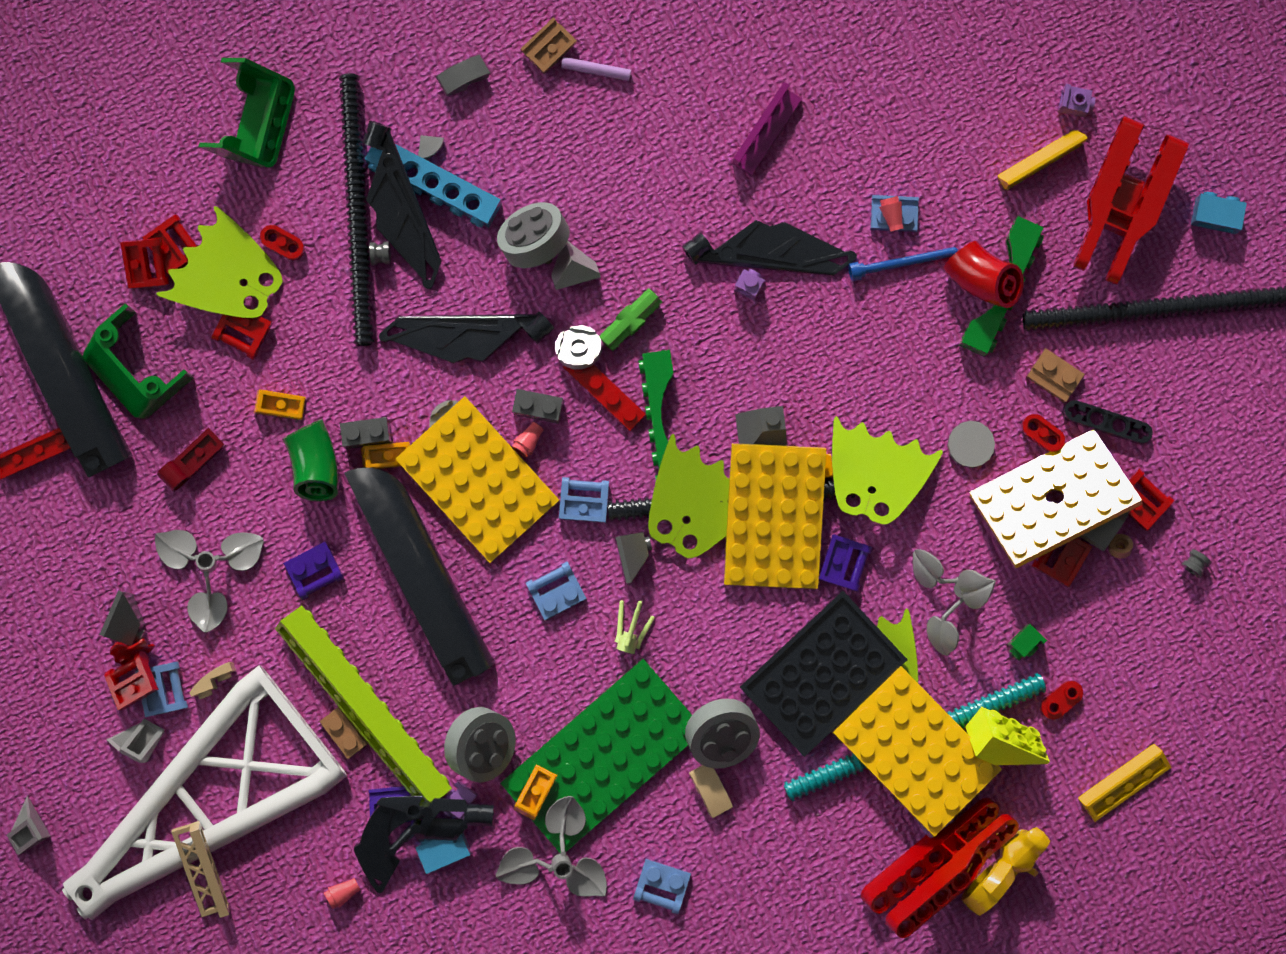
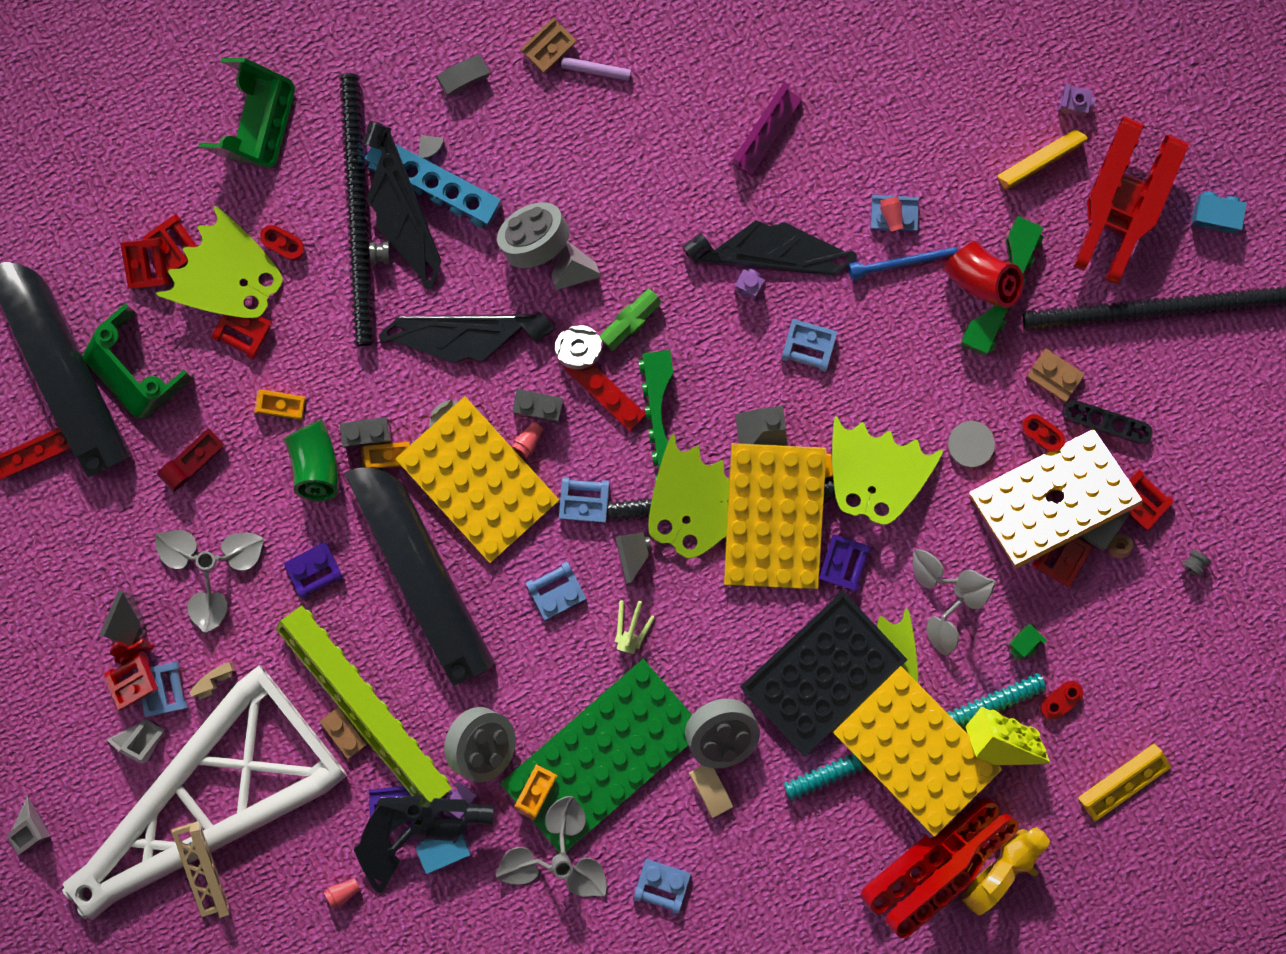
none -> medium blue plate [781,319,838,372]

